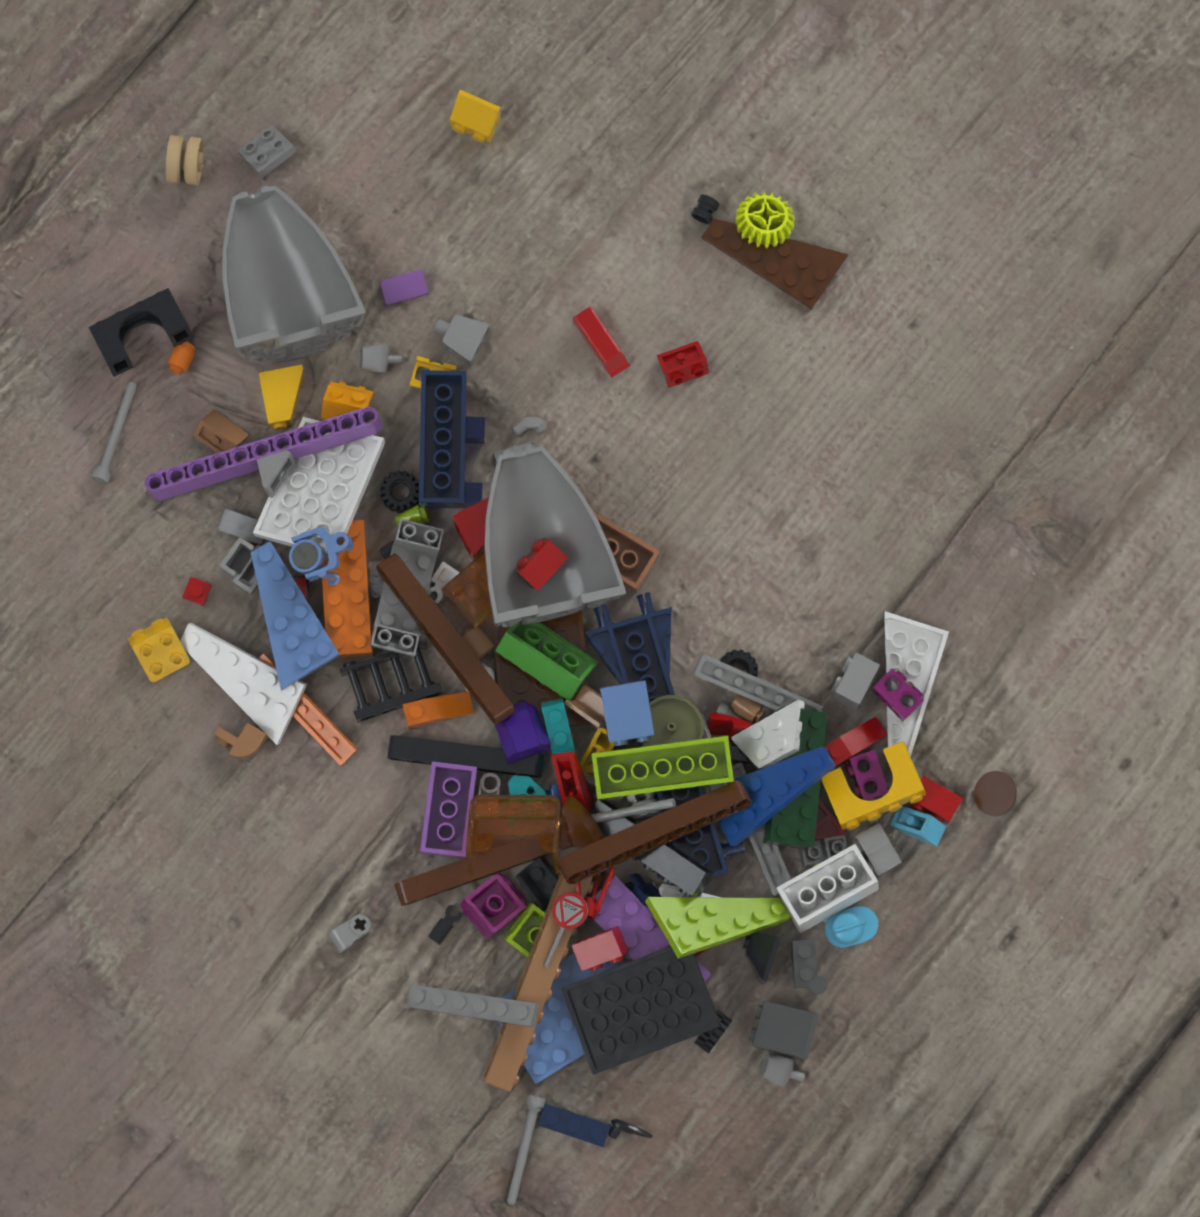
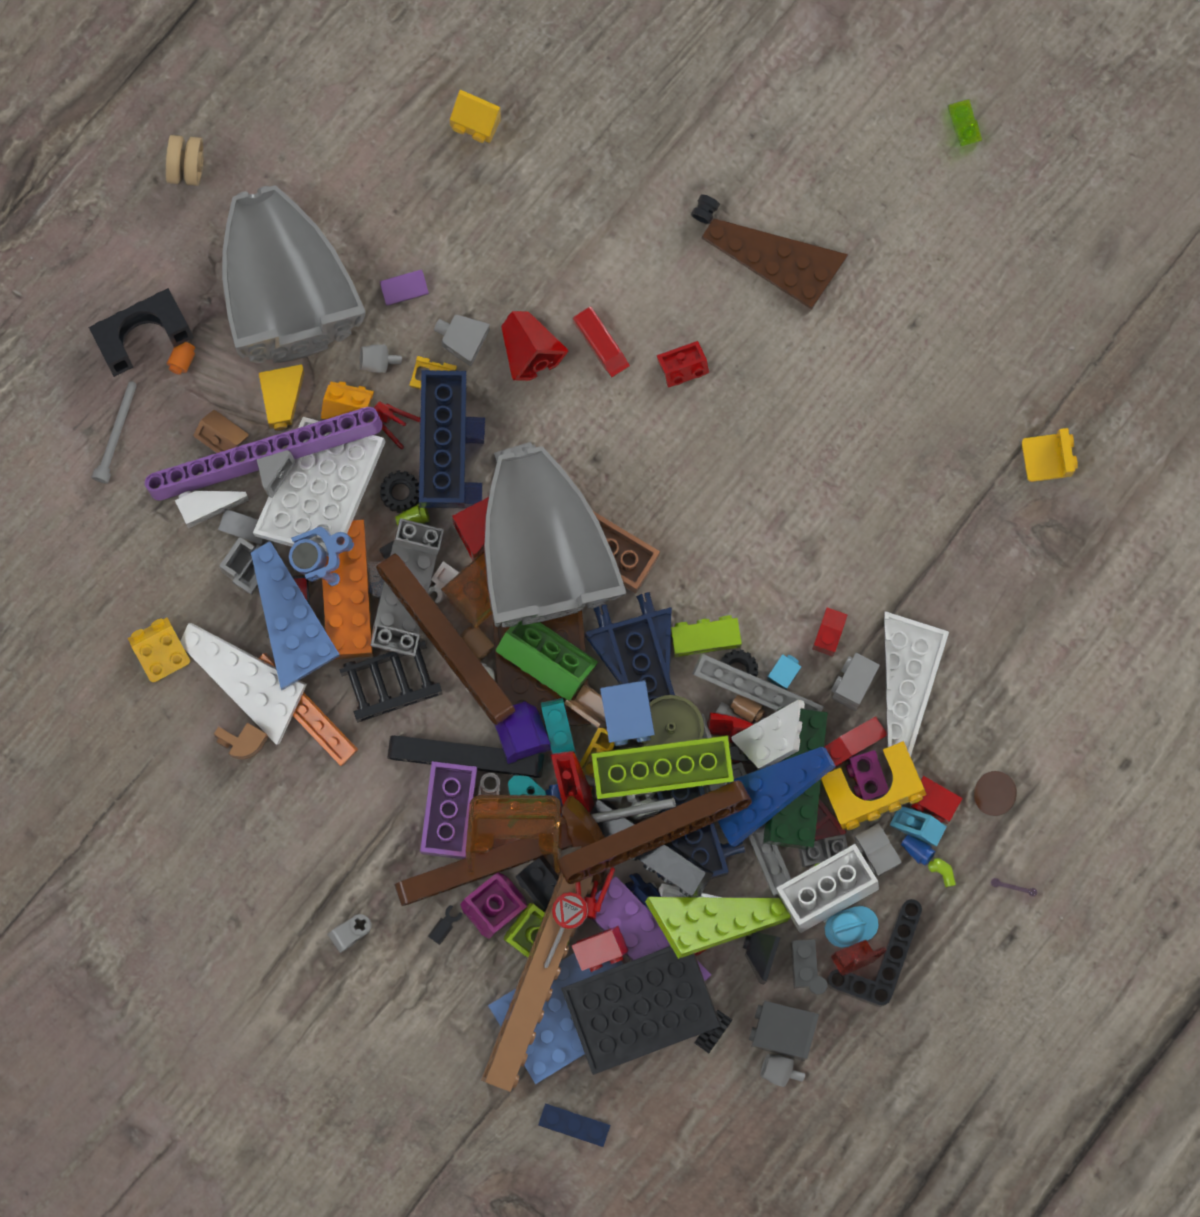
red plate [182,577,212,607] -> none
light grey plate [238,125,297,178] -> none
orange slope [403,692,474,730] -> none
light grey plate [407,984,539,1028] -> none
light grey piece [507,1095,546,1205] -> none
light grey arm [512,417,546,437] -> none
red brick [513,537,568,591] -> none
black bar [608,1119,653,1140] -> none
neon yellow gear [735,191,795,249] -> none
magenta brick [871,669,924,722] -> none
none -> white slope [175,491,249,528]
none -> red plant [374,401,421,449]
none -> red slope [501,311,569,381]
none -> lime brick [671,615,742,658]
none -> medium azure brick [767,654,801,690]
none -> red slope [812,607,848,657]
none -> black beam [827,899,922,1007]
none -> clear red panel [831,940,887,976]
none -> blue cone [901,835,936,866]
none -> lime arm [928,858,956,888]
none -> clear neon green slope [947,99,982,147]
none -> clear purple hinge [991,878,1037,897]
none -> yellow bracket [1021,428,1078,482]

